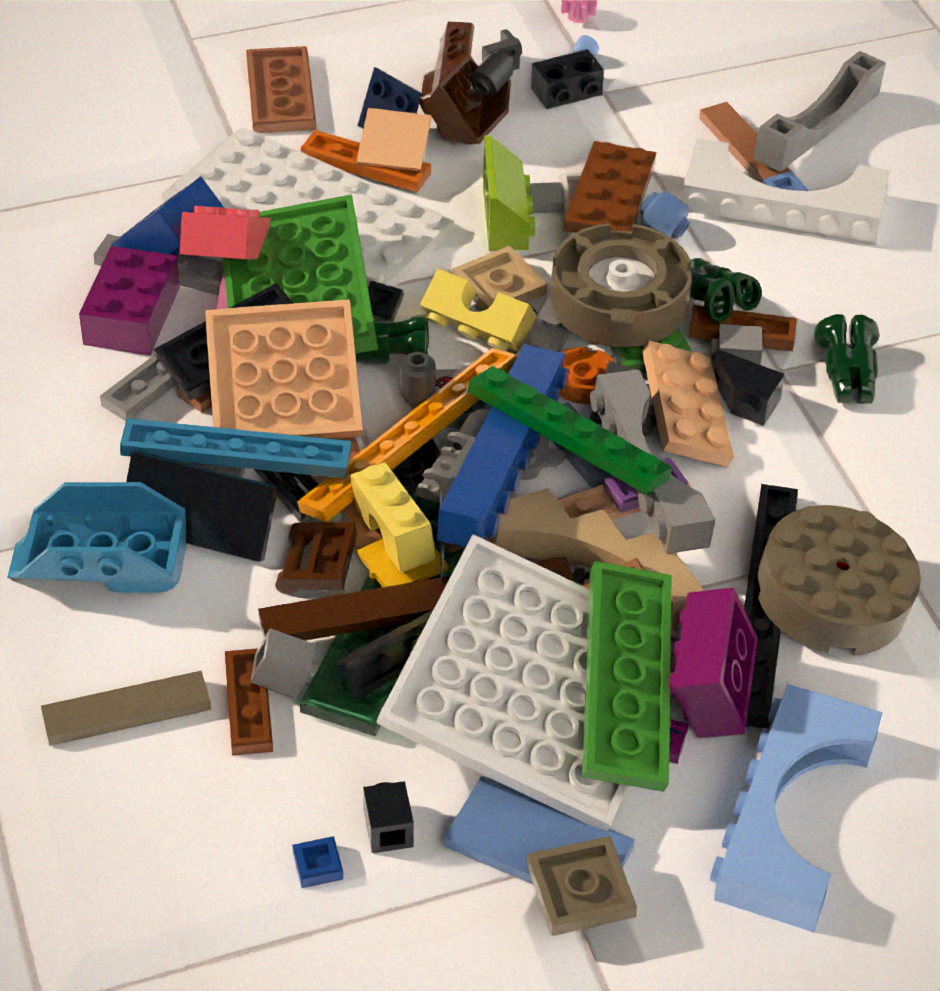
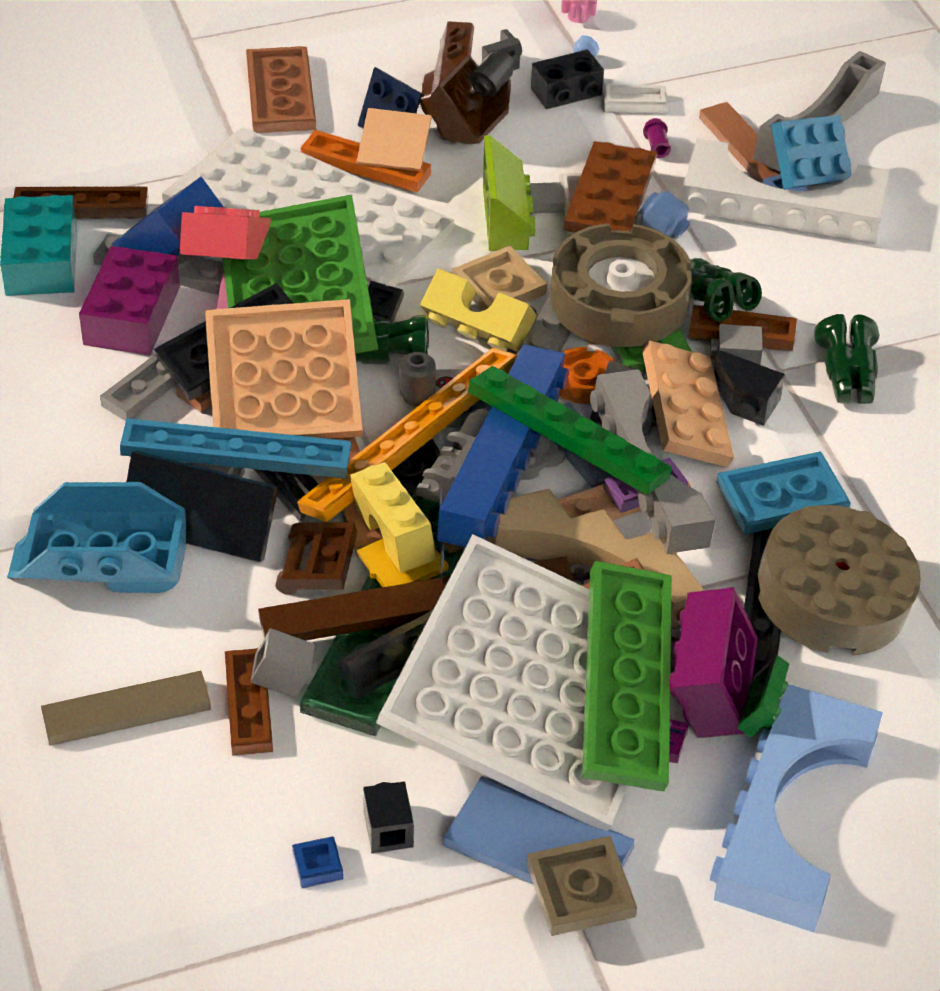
none -> teal brick [0,195,77,296]
none -> reddish brown plate [13,186,149,219]
none -> white tile [603,84,668,113]
none -> magenta pin [643,118,671,158]
none -> dark azure tile [716,451,851,535]
none -> green plate [738,655,790,737]
none -> dark azure plate [771,115,852,189]

